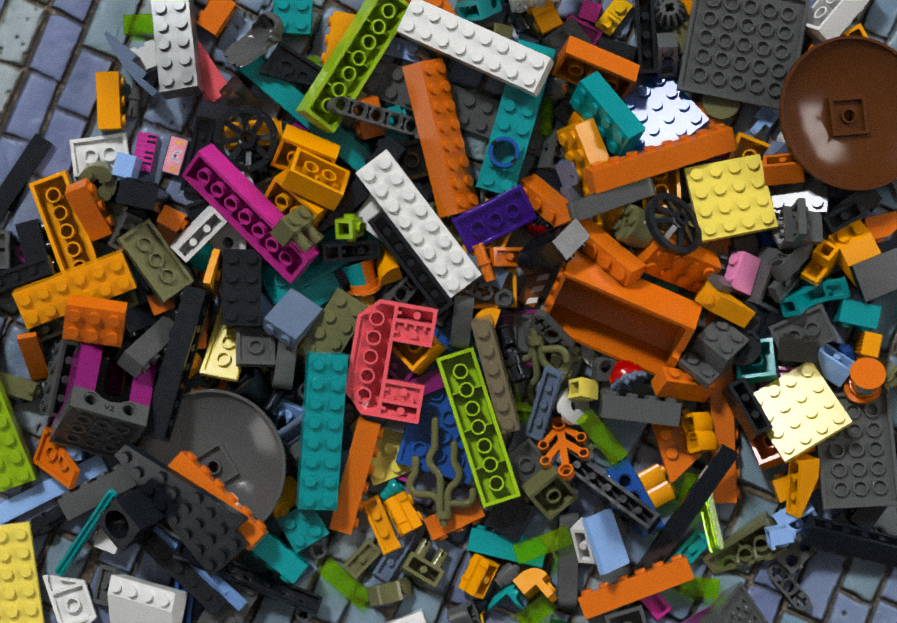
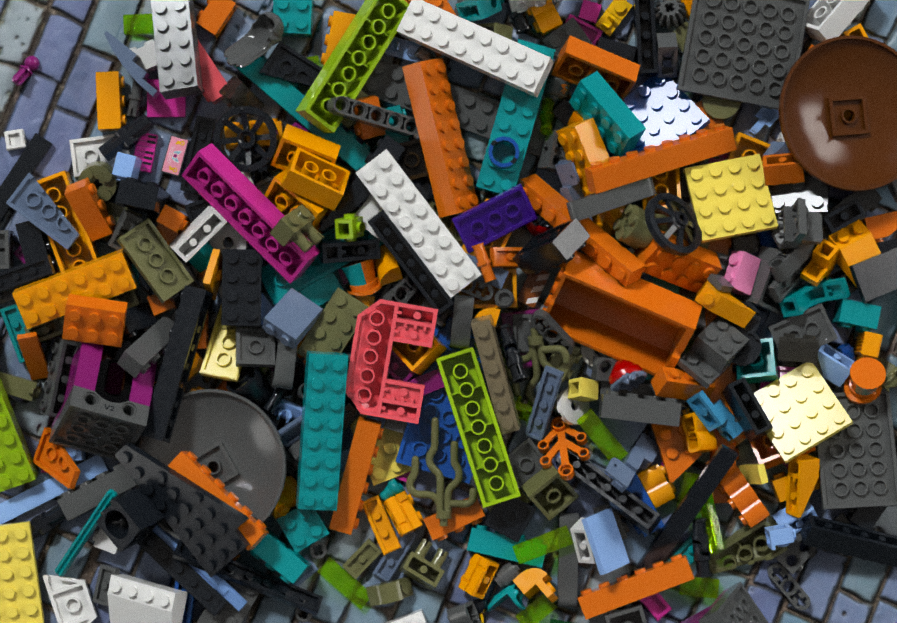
none -> teal plate [0,304,26,364]
none -> white tile [4,129,27,151]
none -> sand blue wing [6,172,80,250]
none -> magenta axle [12,56,40,86]
none -> black piece [98,114,155,162]
none -> dark pink tile [147,79,186,118]
none -> sand blue piece [604,432,659,492]
none -> dark azure plate [686,390,746,447]
none -> black piece [691,517,712,578]
none -> orange brick [705,460,770,528]
none -> light yellow tile [737,464,768,484]

